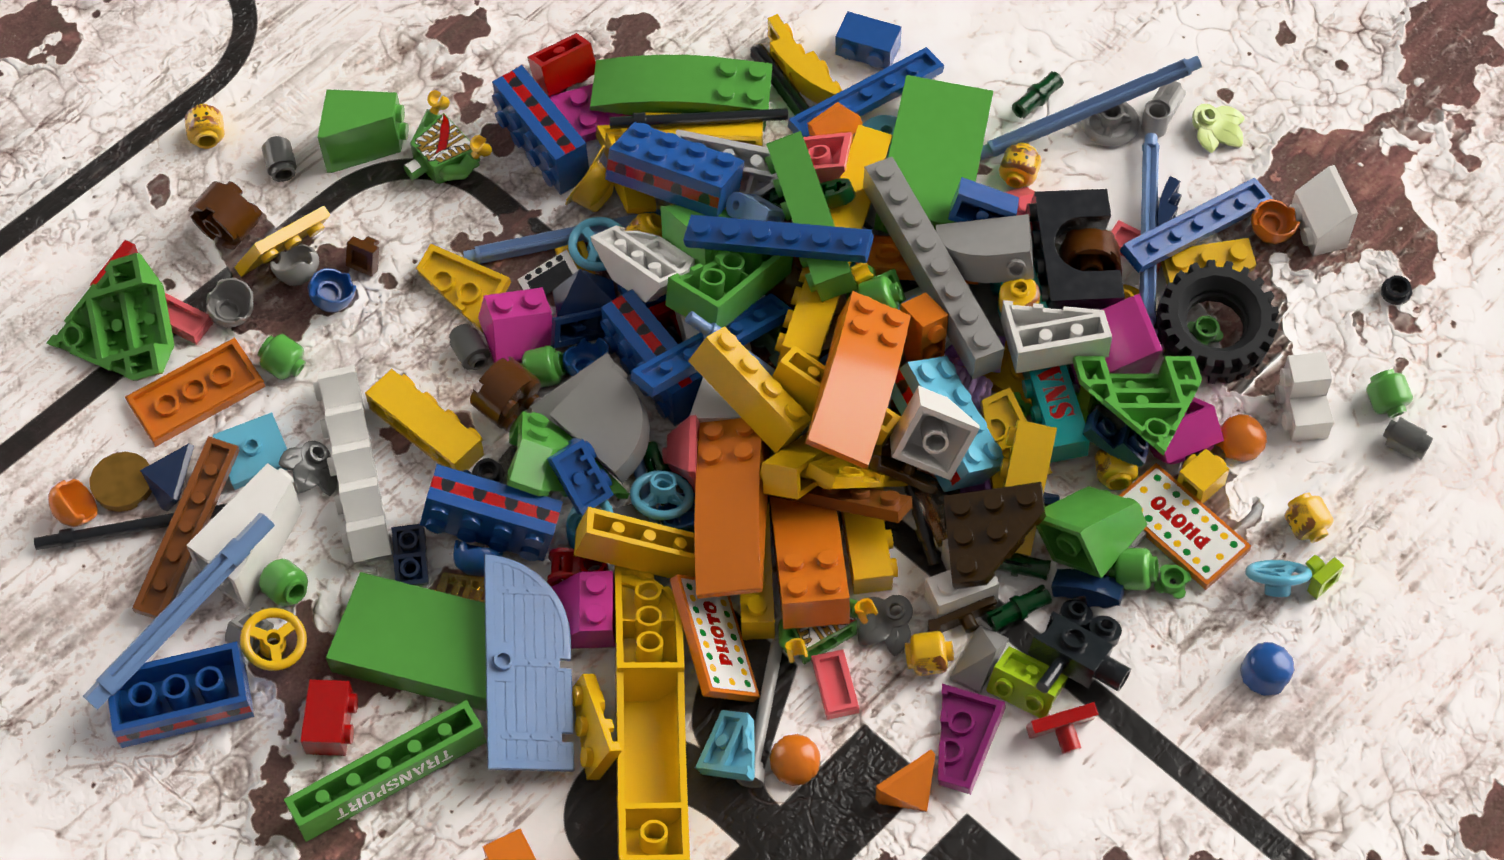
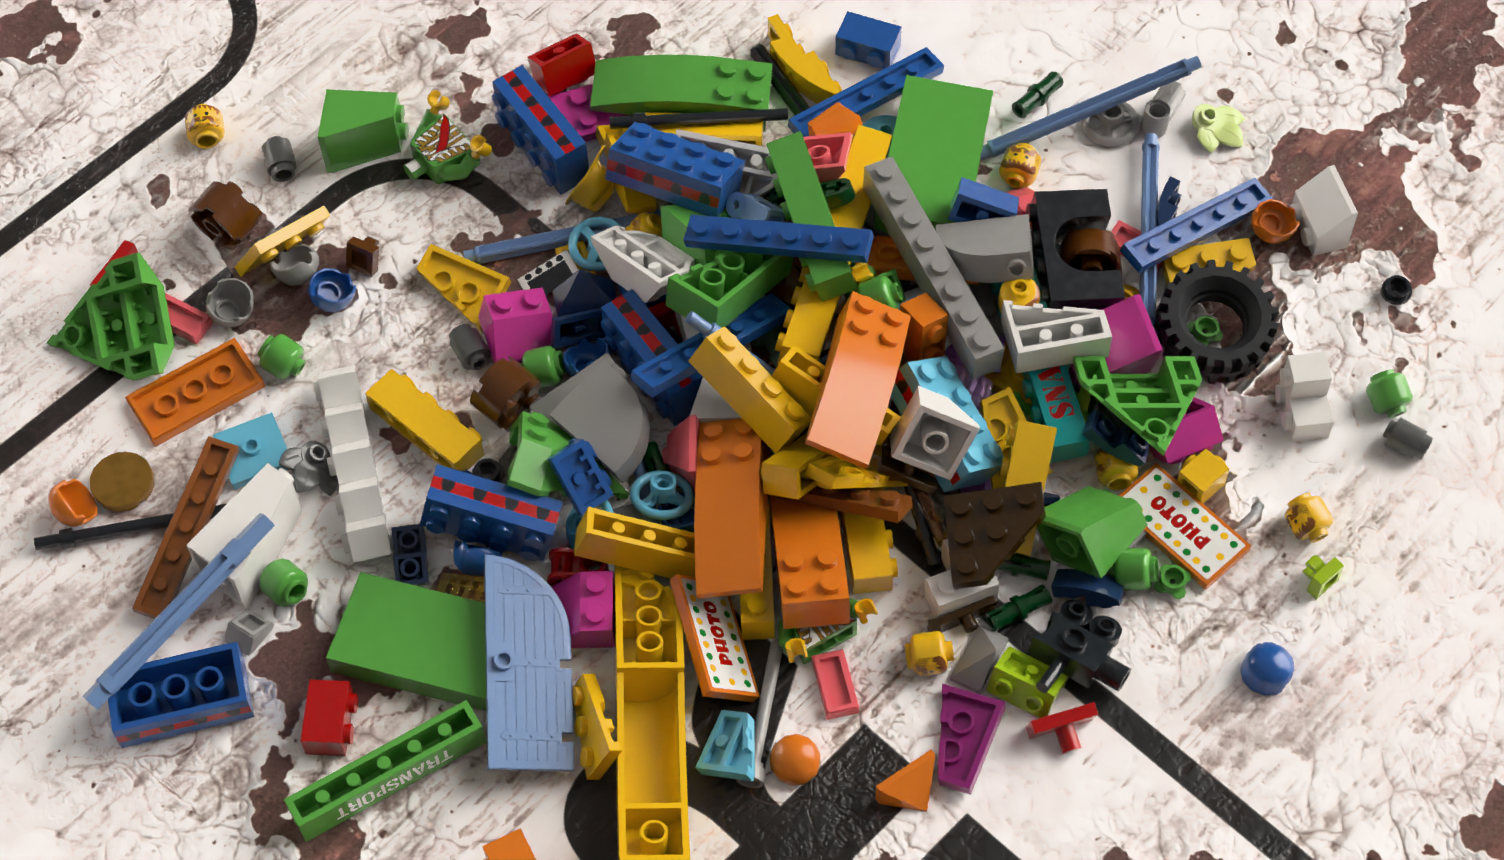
dark blue slope [140,443,194,512] -> none
yellow piece [240,608,307,671] -> none
dark grey plate [858,595,913,656] -> none
orange hair [1215,414,1267,462] -> none
medium azure piece [1245,560,1312,597] -> none

